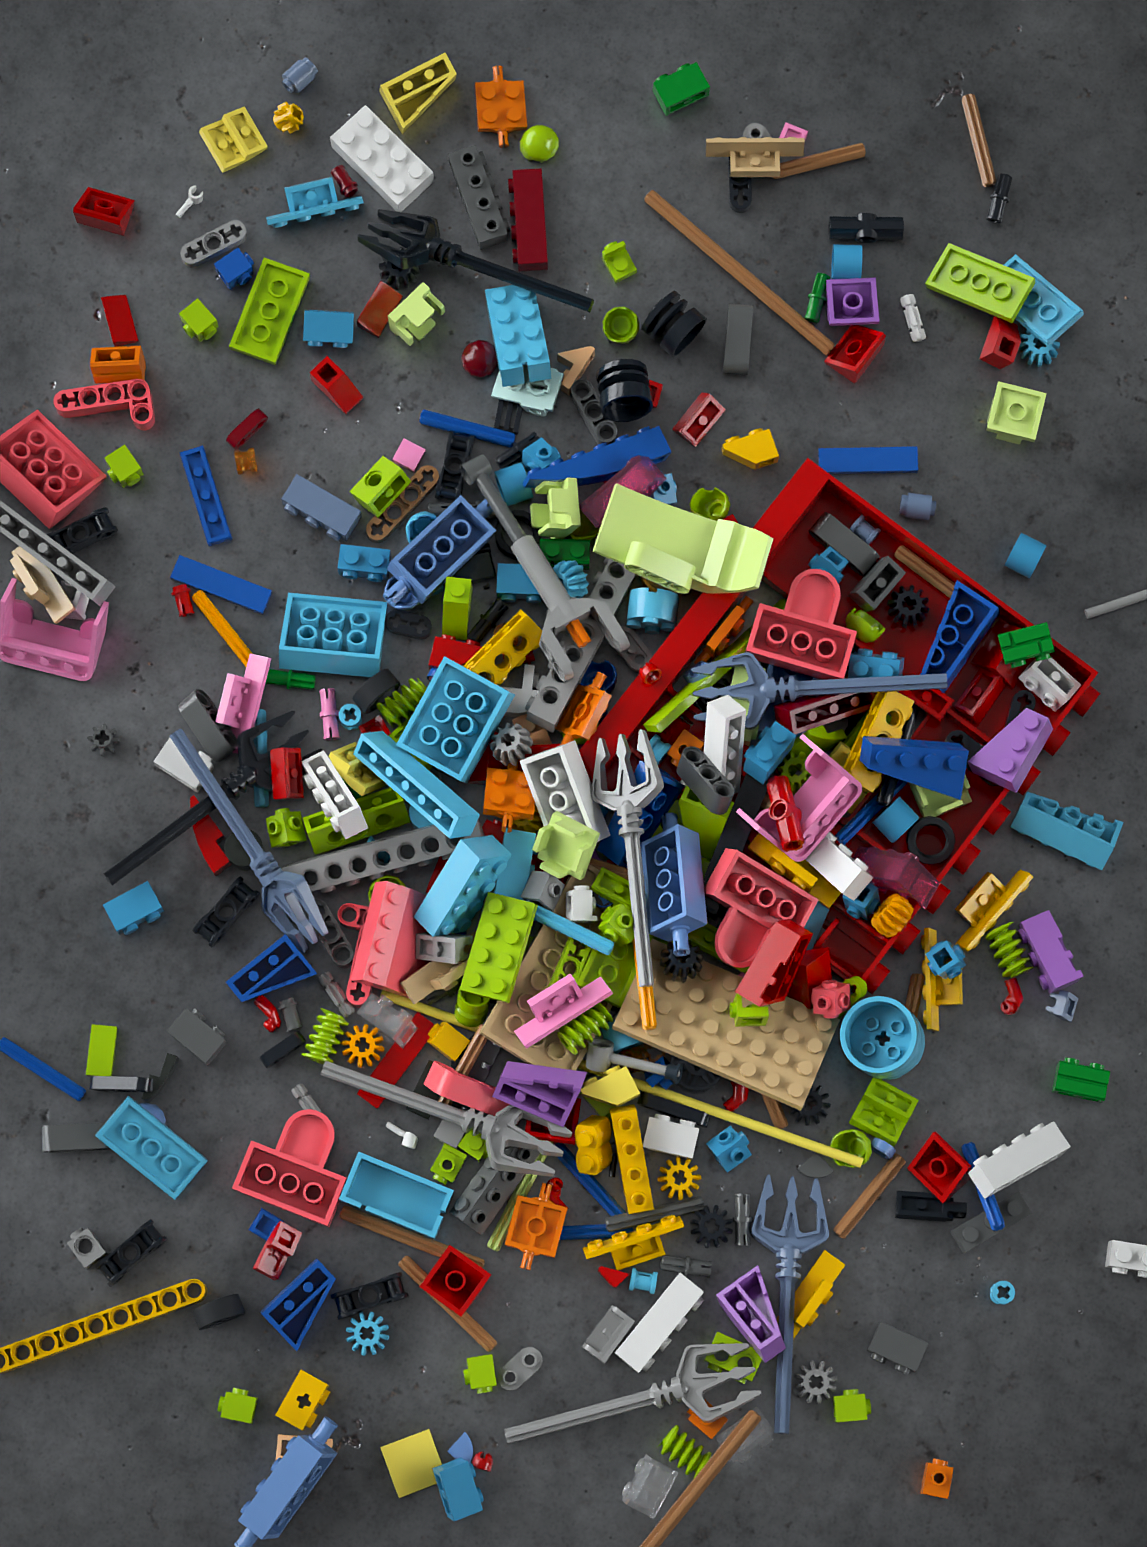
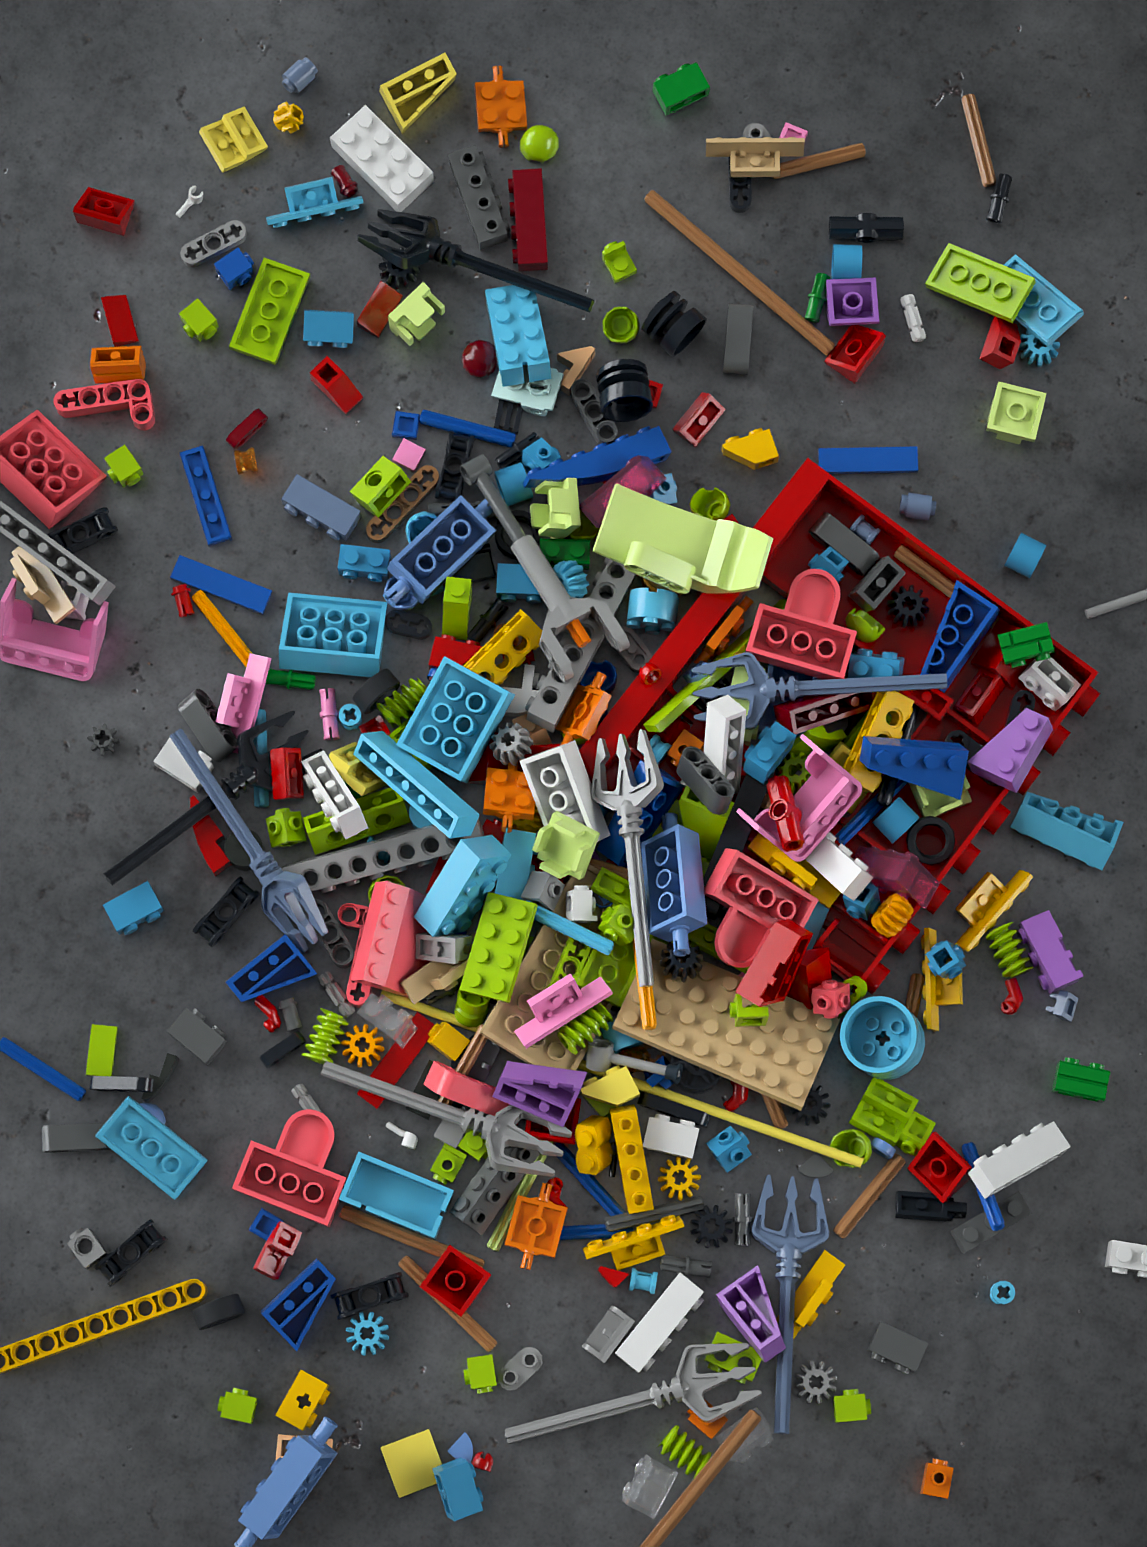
none -> blue tile [392,411,420,440]
none -> lime bracket [896,1111,936,1157]

